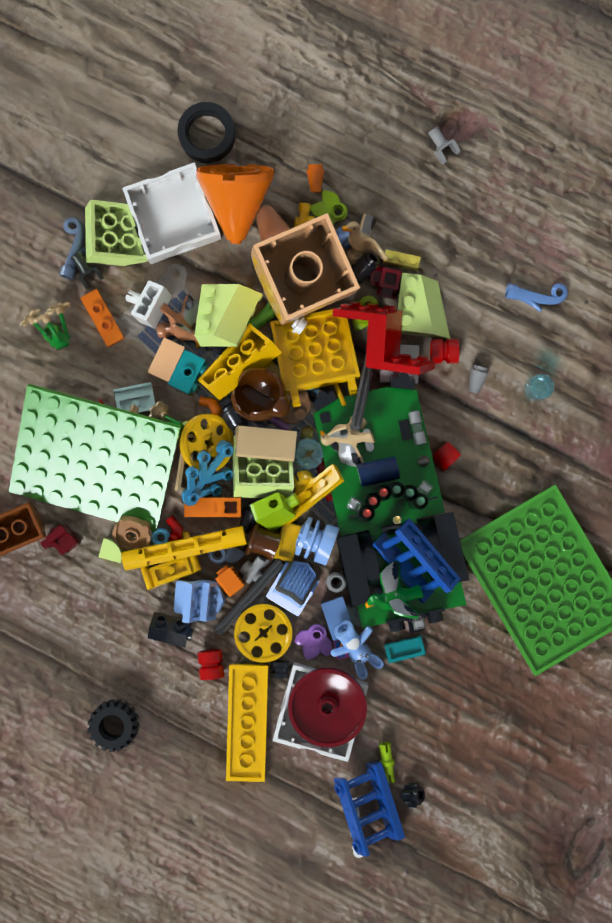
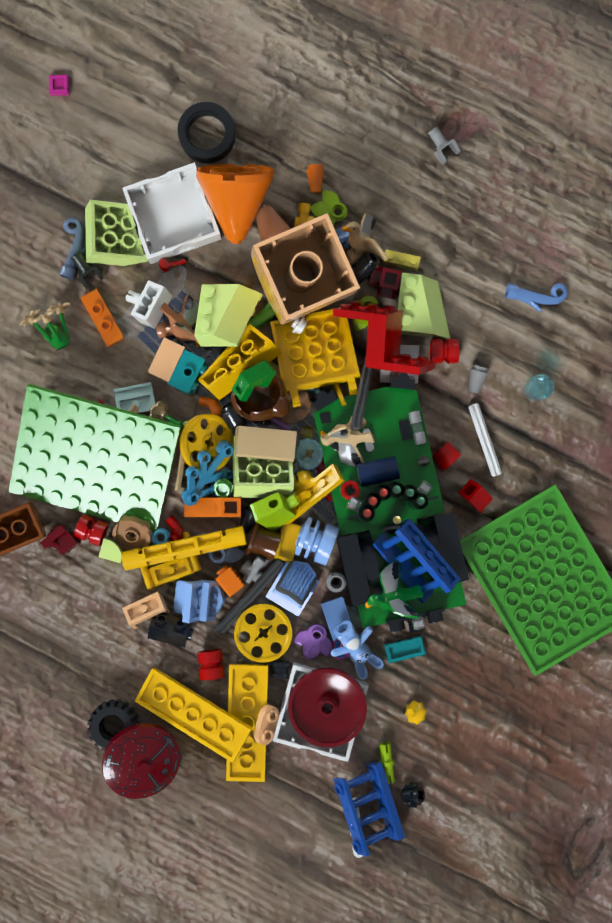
none -> dark pink tile [49,75,70,96]
none -> red wheel [74,514,109,547]
none -> dark red dish [102,723,180,799]
none -> light nougat panel [122,592,170,629]
none -> yellow plate [135,667,253,763]
none -> red hand [158,258,186,272]
none -> bright green plate [214,479,233,498]
none -> green slope [232,360,276,402]
none -> light nougat plate [254,704,279,745]
none -> red cone [341,480,360,500]
none -> yellow piece [404,700,427,725]
none -> red brick [458,479,493,513]
none -> white axle [468,403,502,476]

